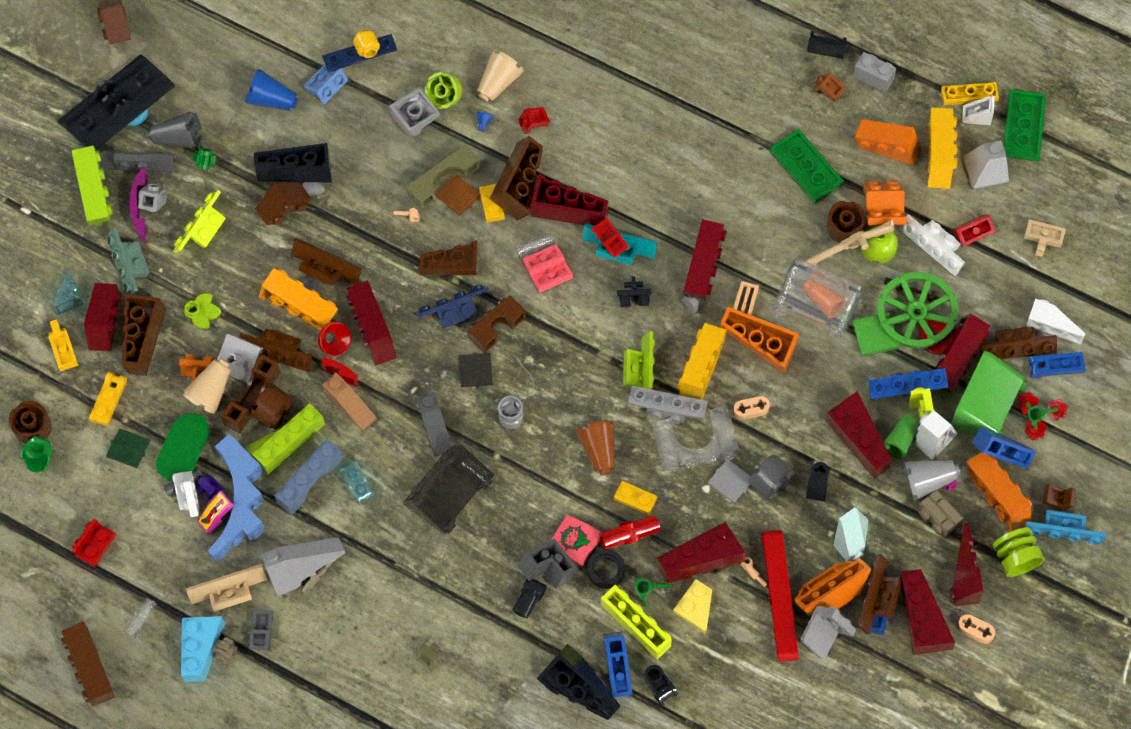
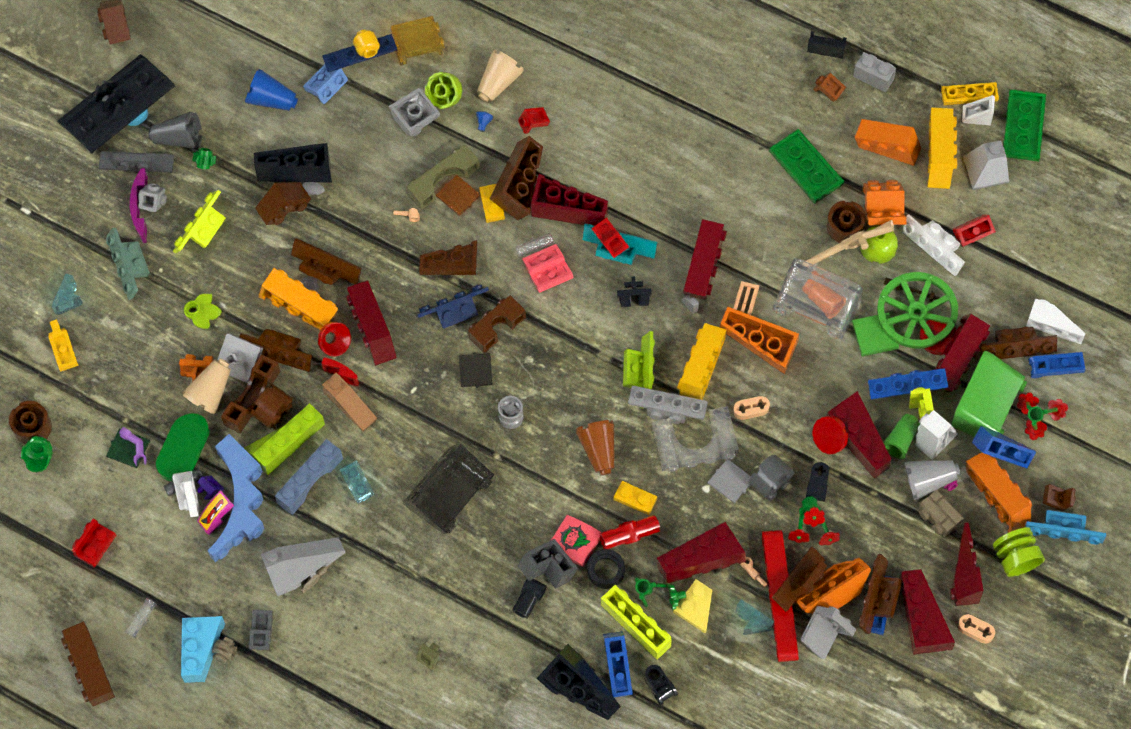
lime wedge [71,146,113,225] -> none
dark red wedge [84,283,122,351] -> none
yellow plate [89,371,127,426] -> none
reddish brown wedge [122,294,166,376] -> none
tan bracket [186,564,267,612] -> none
dark grey slope [416,392,453,457] -> none
light aqua wedge [833,508,868,561] -> none
tan plate [1024,219,1066,257] -> none
none -> medium lavender arm [119,427,147,466]
none -> clear yellow panel [391,16,445,66]
none -> green plant [667,584,686,610]
none -> clear light blue slope [736,599,774,635]
none -> reddish brown bracket [772,546,827,612]
none -> red plant [788,497,840,546]
none -> red tile [812,415,848,454]

